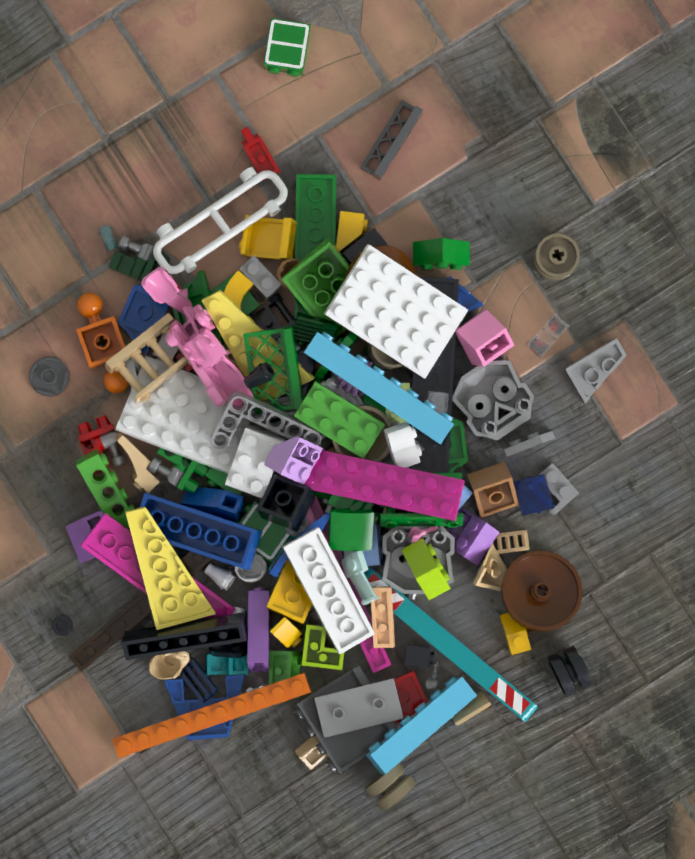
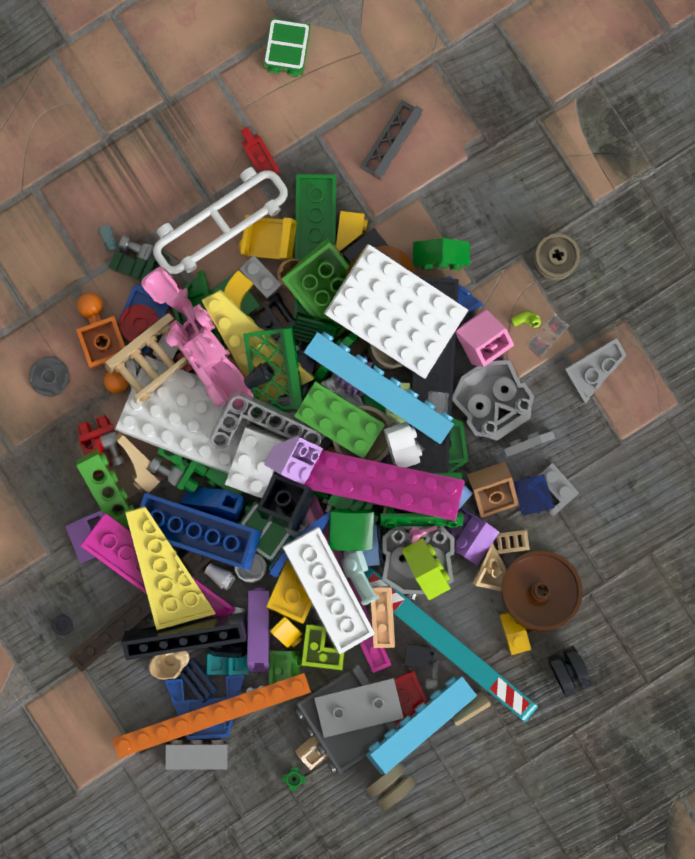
none -> red tile [119,304,159,343]
none -> light grey brick [166,739,228,770]
none -> green plate [282,767,306,791]
none -> lime arm [510,311,541,328]

